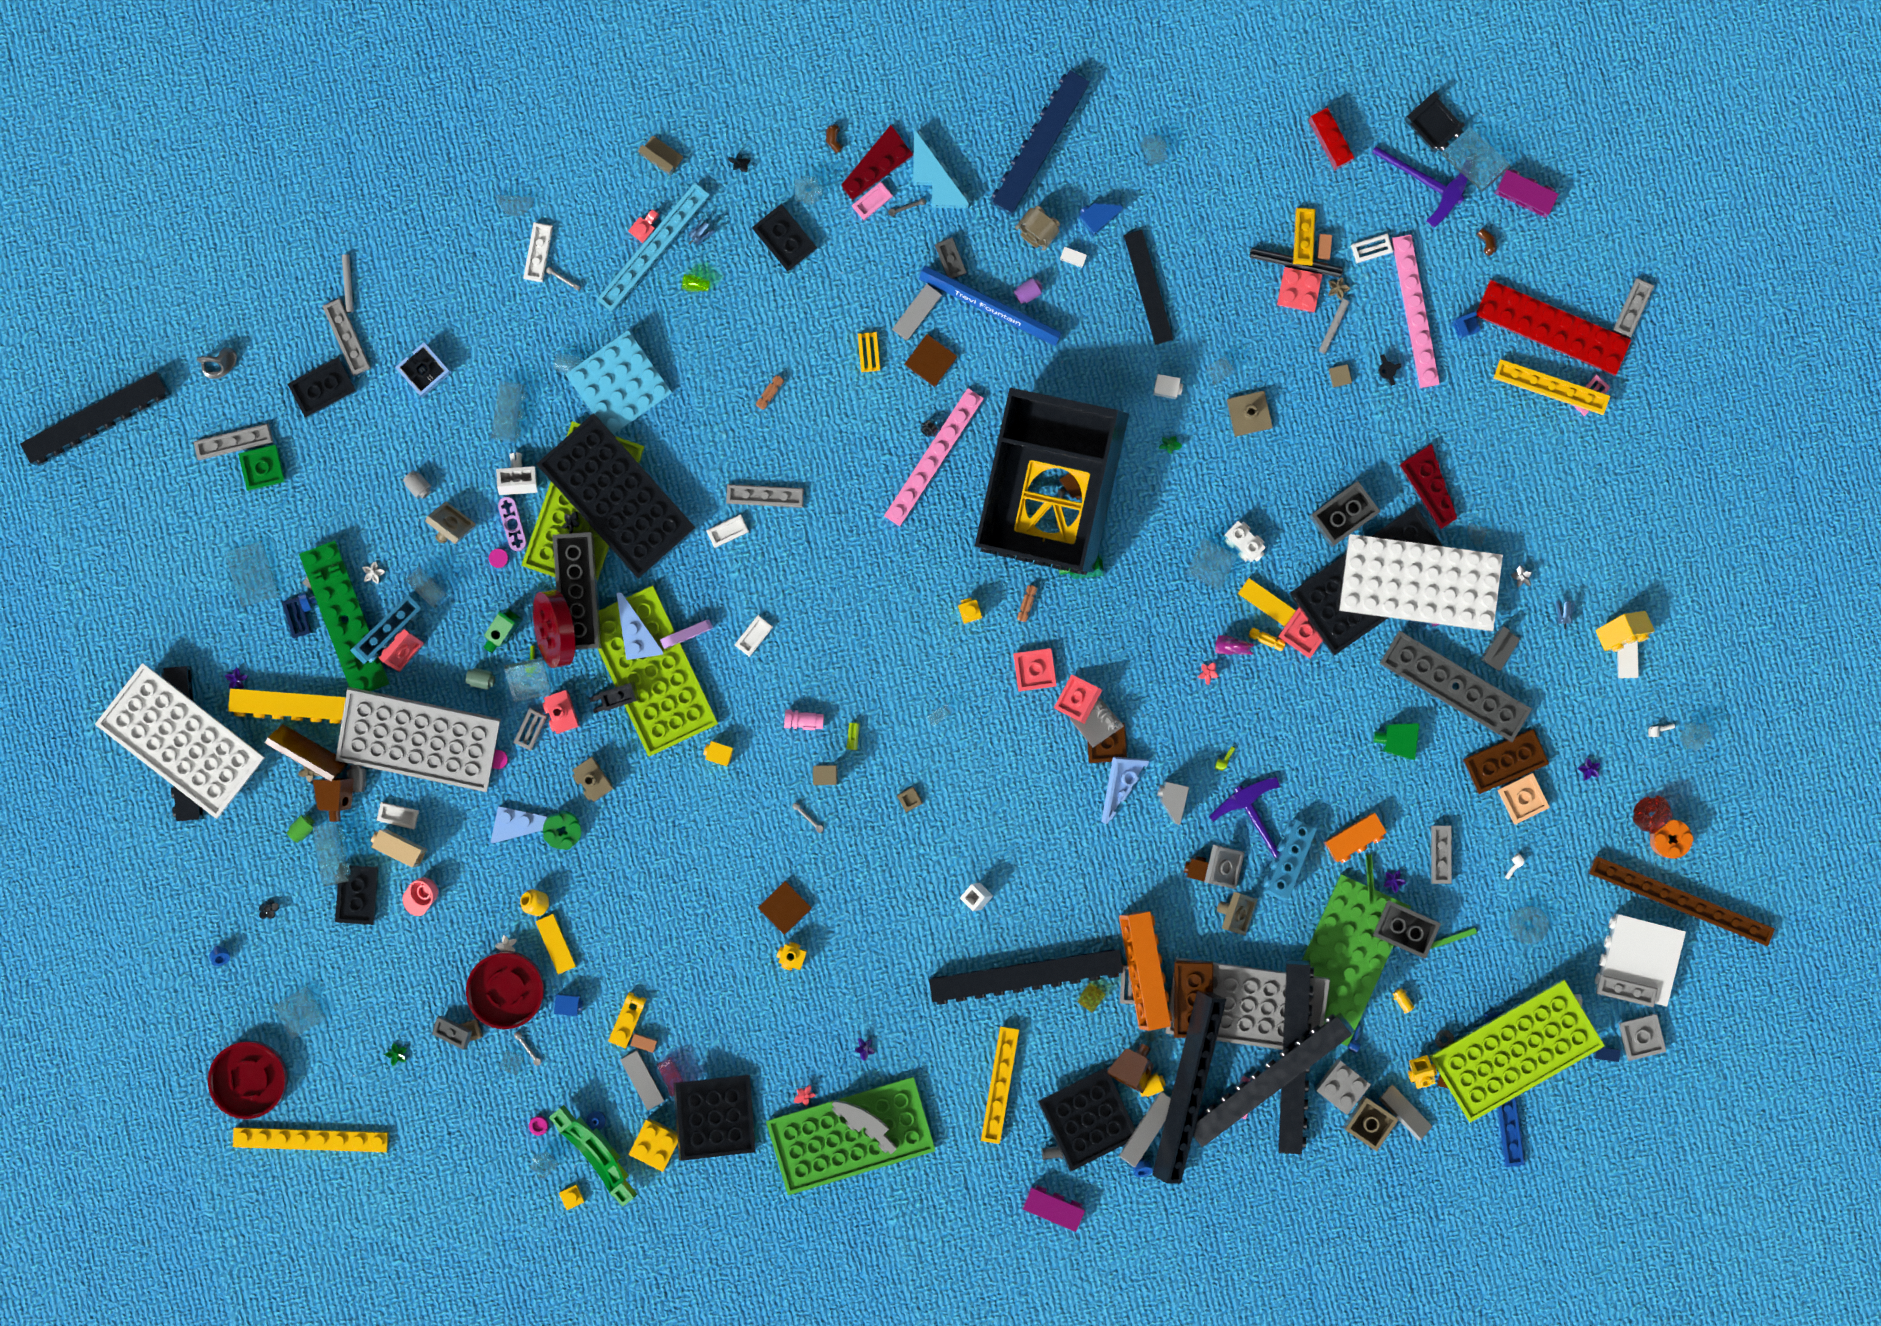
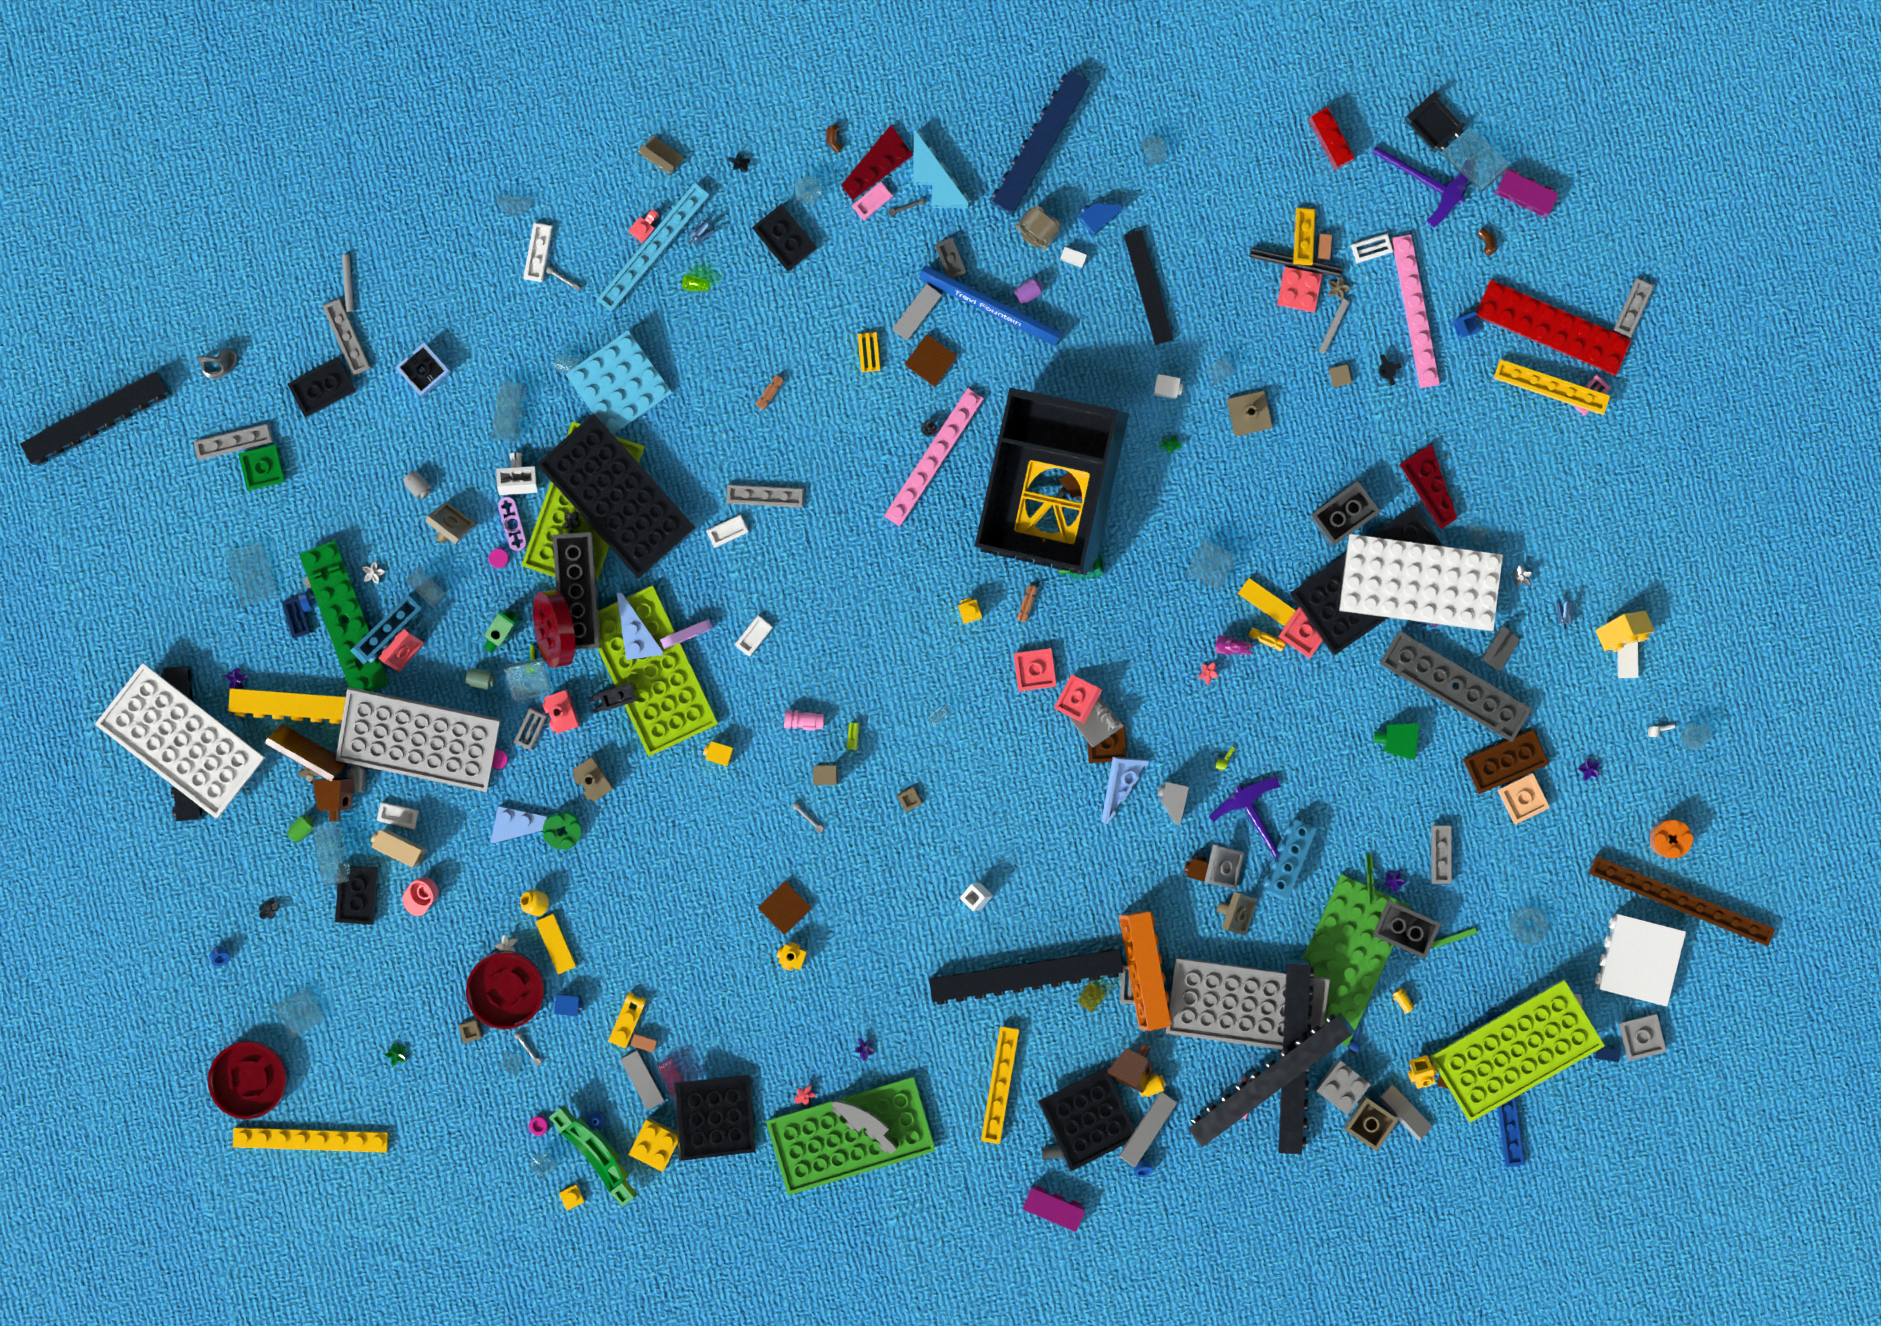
dark grey plate [432,1016,472,1050] -> none
black brick [1152,991,1226,1184] -> none
reddish brown tile [1174,961,1213,1038] -> none
white brick [1224,521,1266,562] -> none
orange brick [1324,812,1387,863] -> none
clear smoke plate [1435,1030,1454,1049] -> none
white hand [1505,853,1524,880] -> none
light grey tile [1596,975,1658,1007] -> none
clear red plate [1633,795,1673,834] -> none

